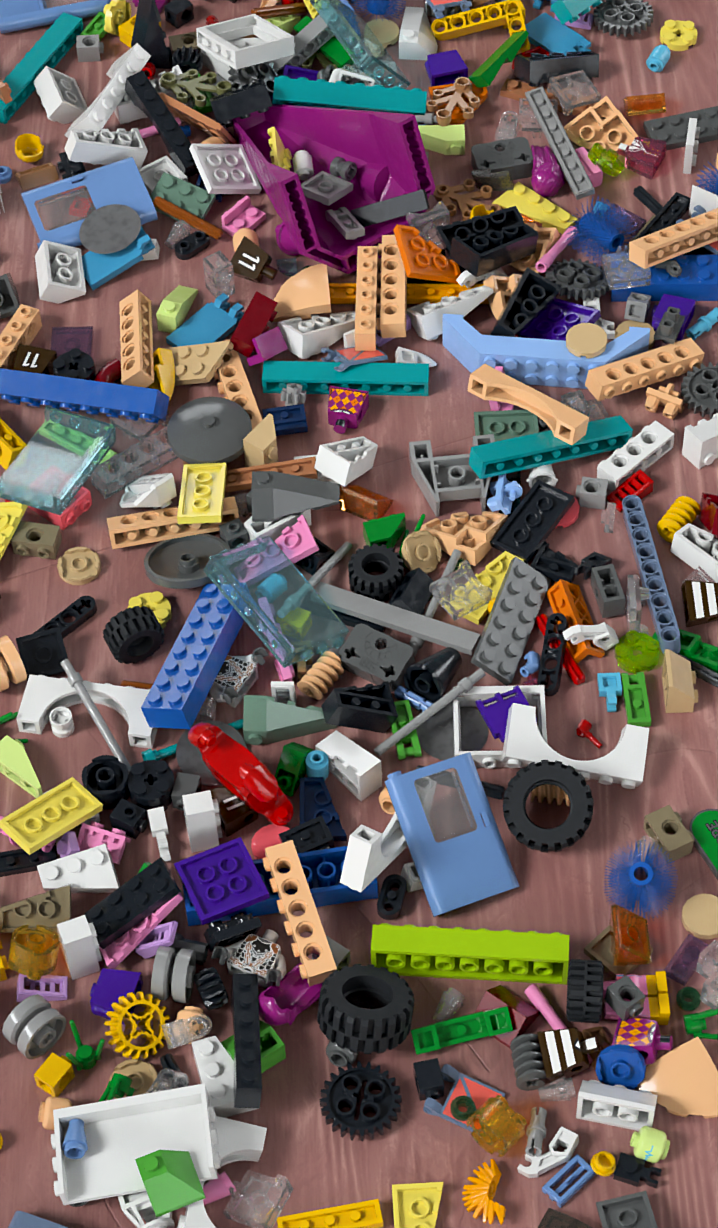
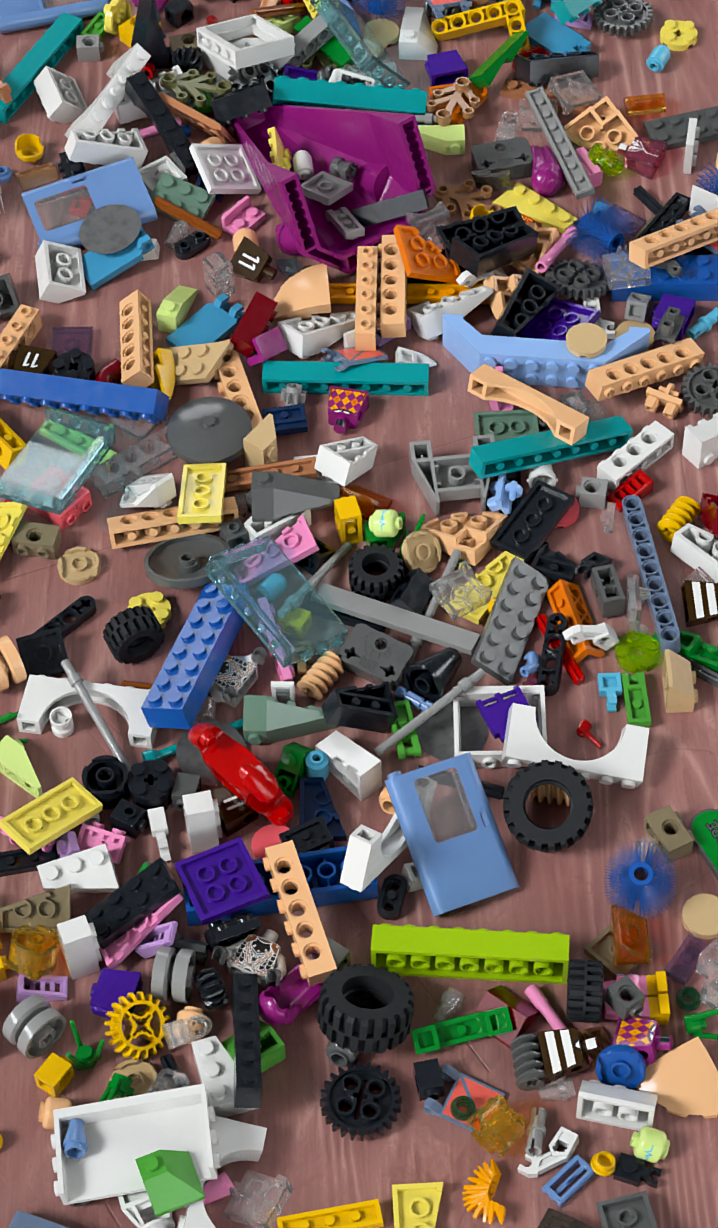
none -> yellow brick [334,495,363,546]
none -> yellowish green head [369,509,403,538]

